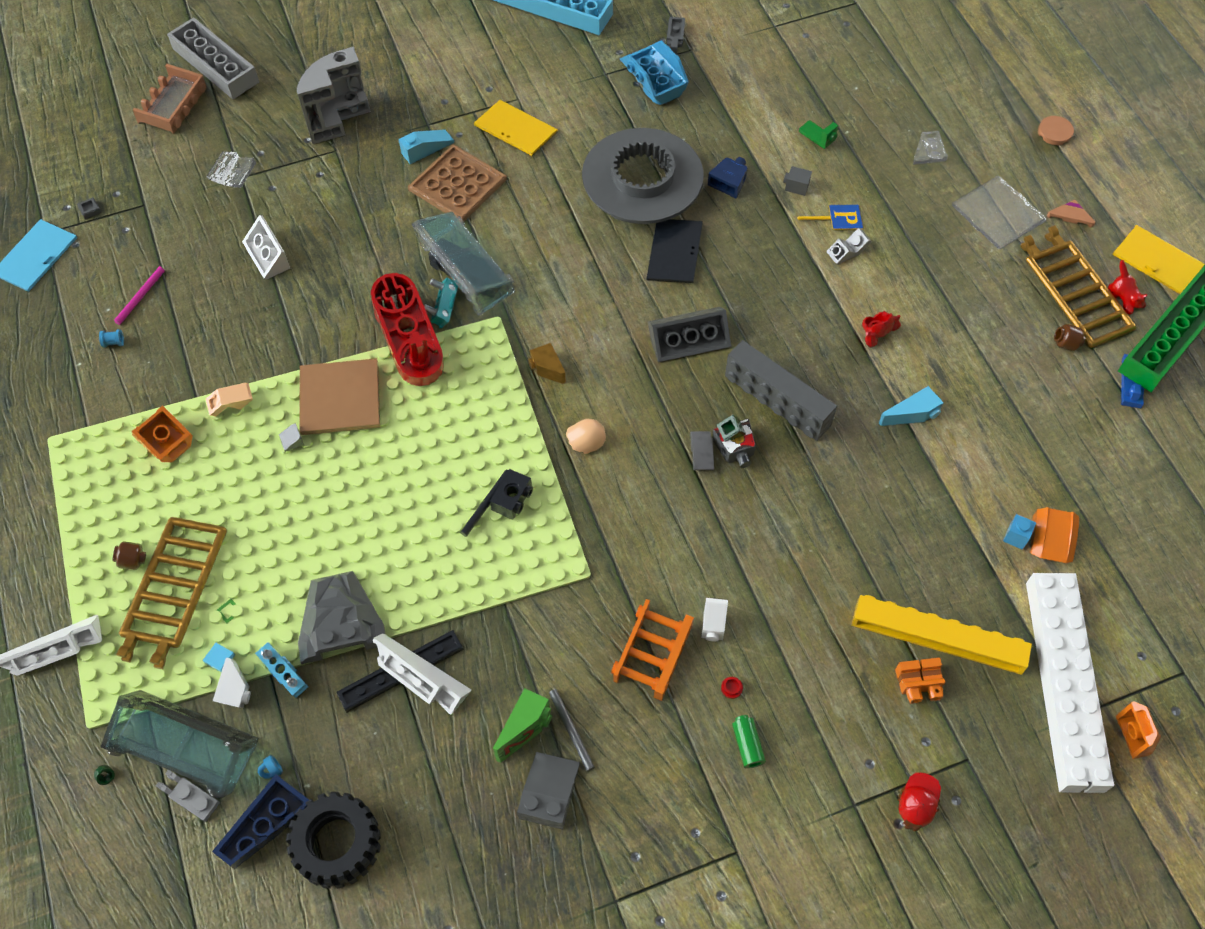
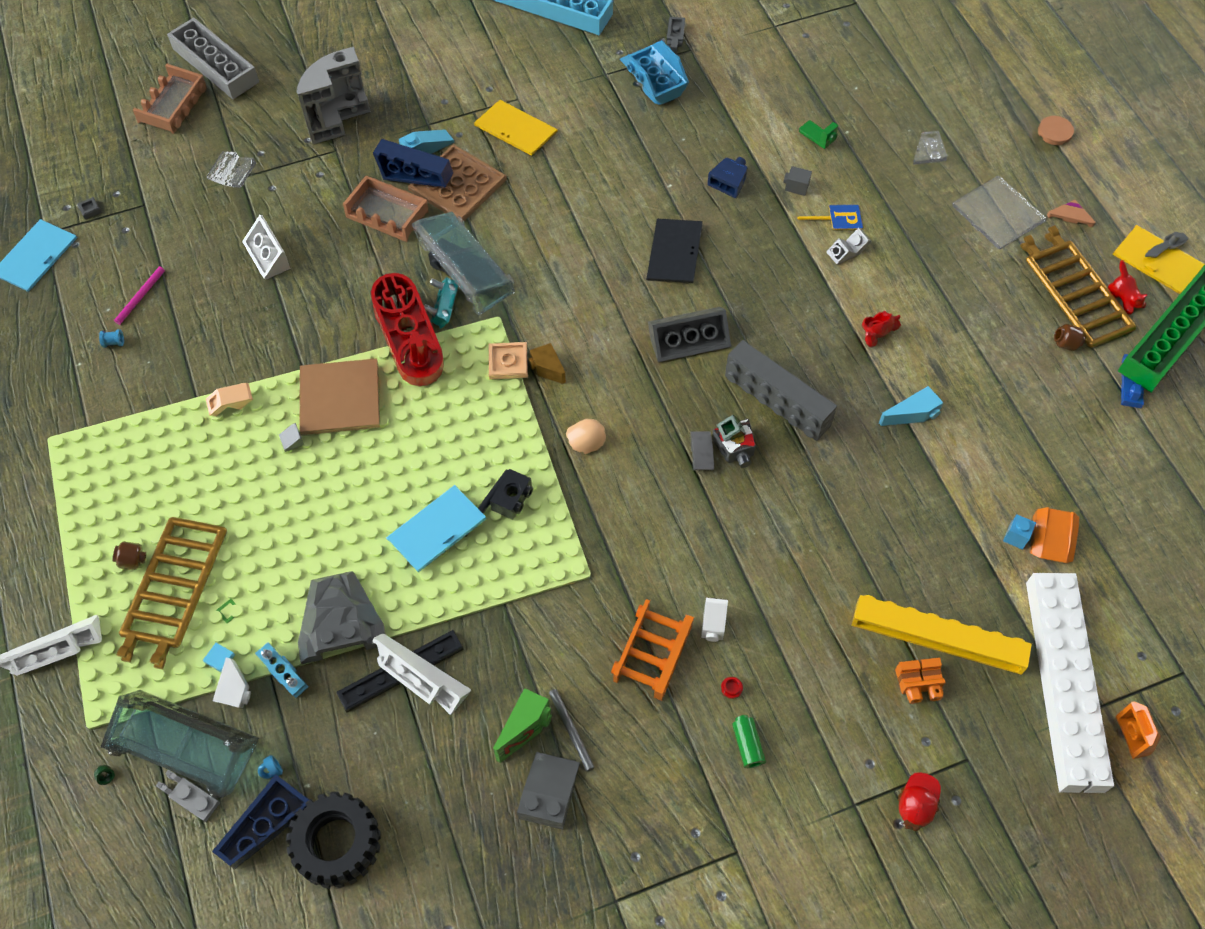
orange slope [131,405,193,462] -> none
dark grey piece [582,128,703,224] -> none
none -> window [343,176,429,242]
none -> dark blue wedge [373,139,453,187]
none -> medium azure container [386,485,487,573]
none -> light nougat tile [489,342,528,379]
none -> dark grey piece [1145,232,1189,258]

